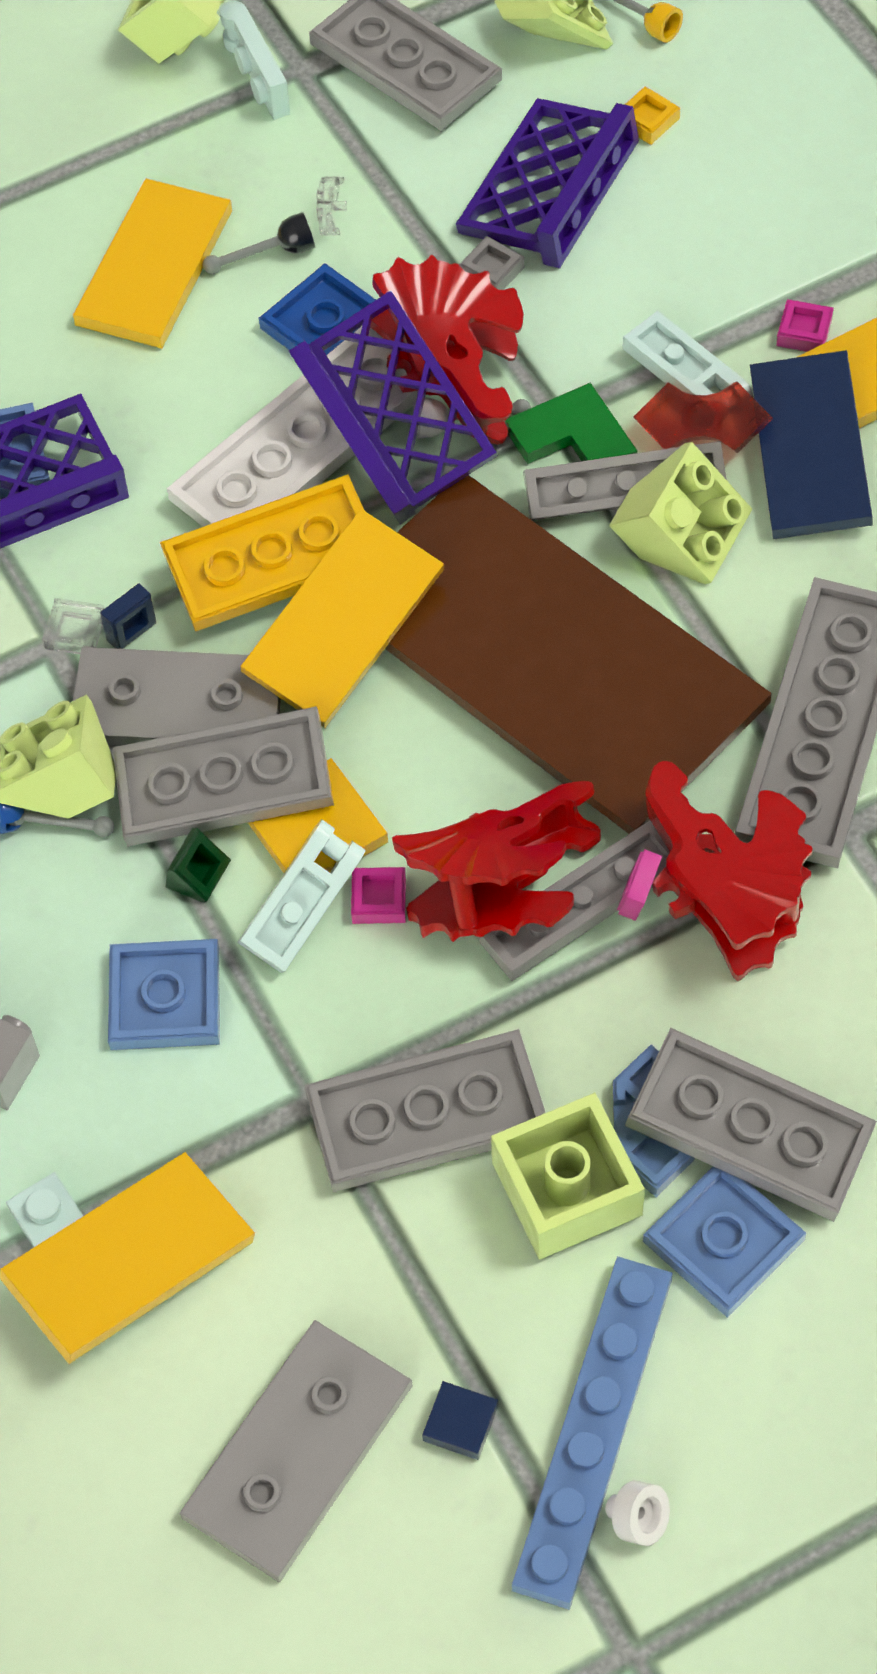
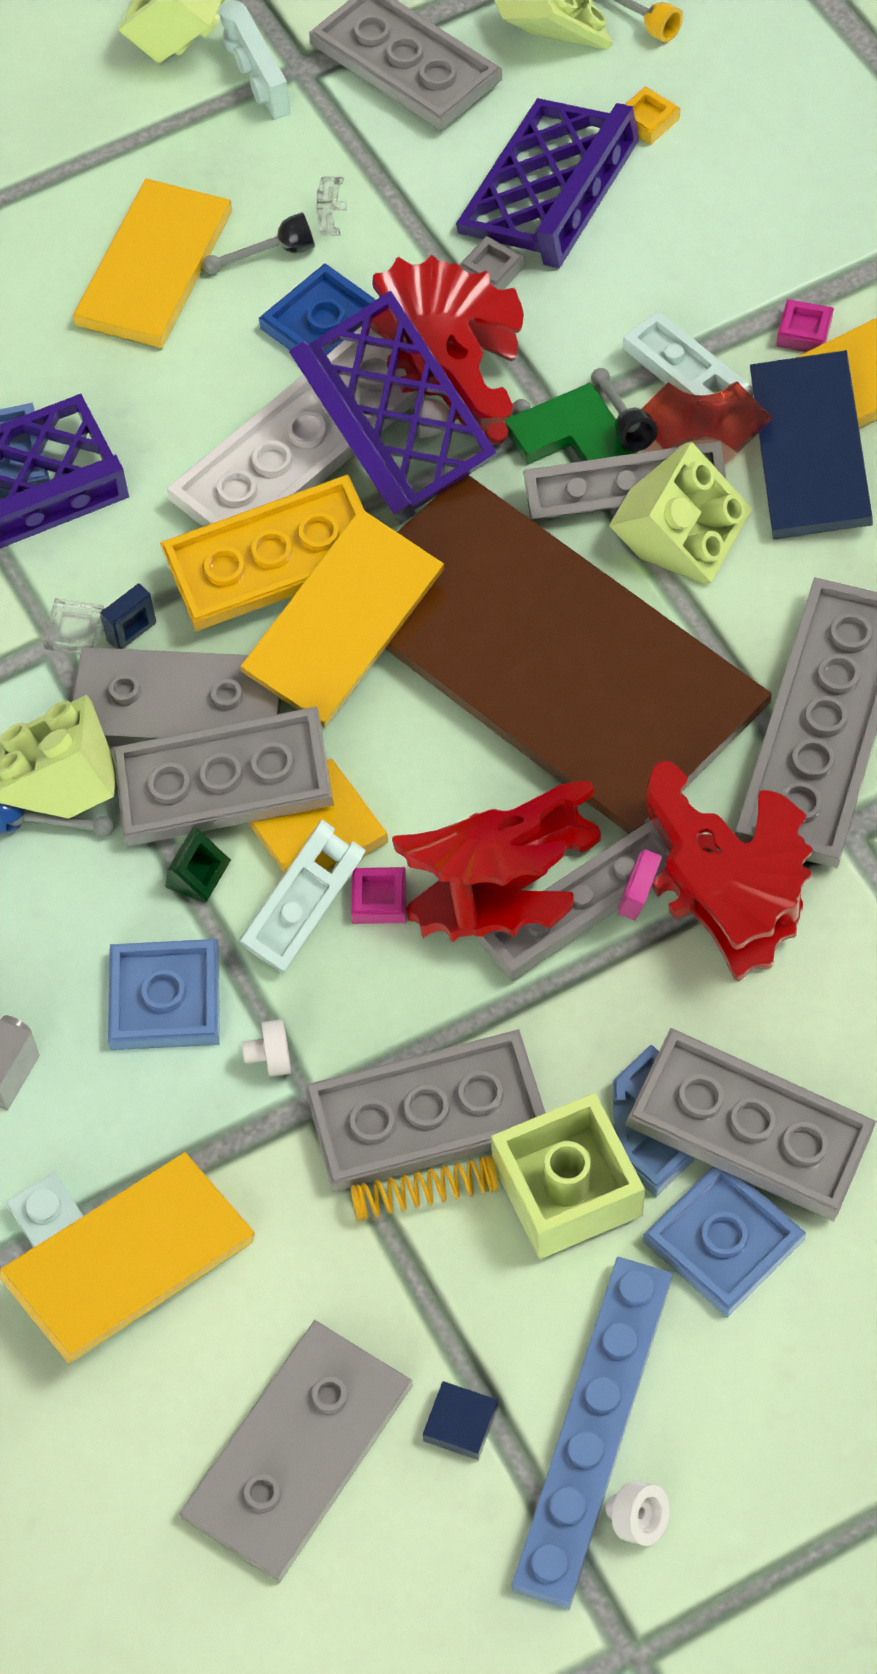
none -> white tile [242,1019,292,1077]
none -> yellow piece [350,1155,499,1222]
none -> black hinge [591,368,658,452]

